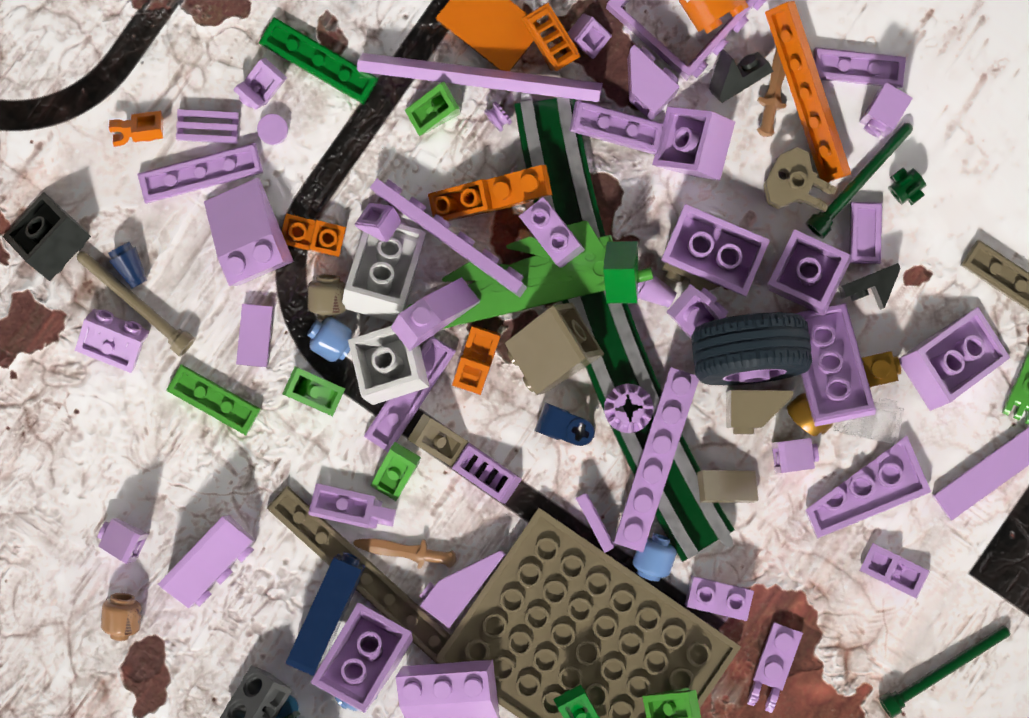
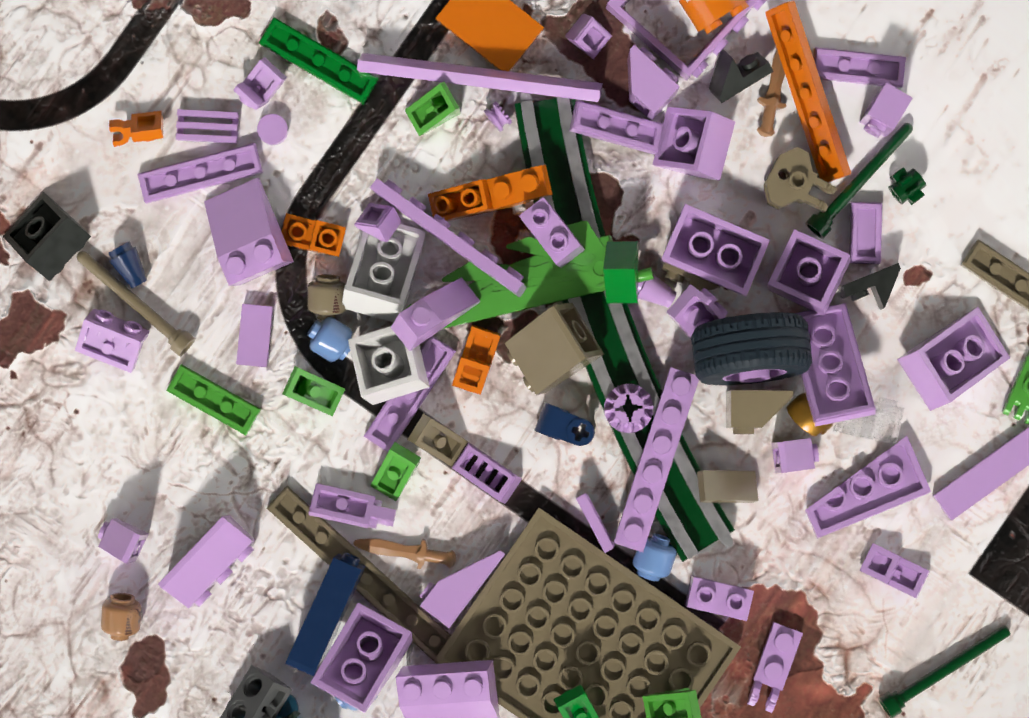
orange slope [521,3,581,71] -> none
pearl gold brick [861,351,901,387] -> none

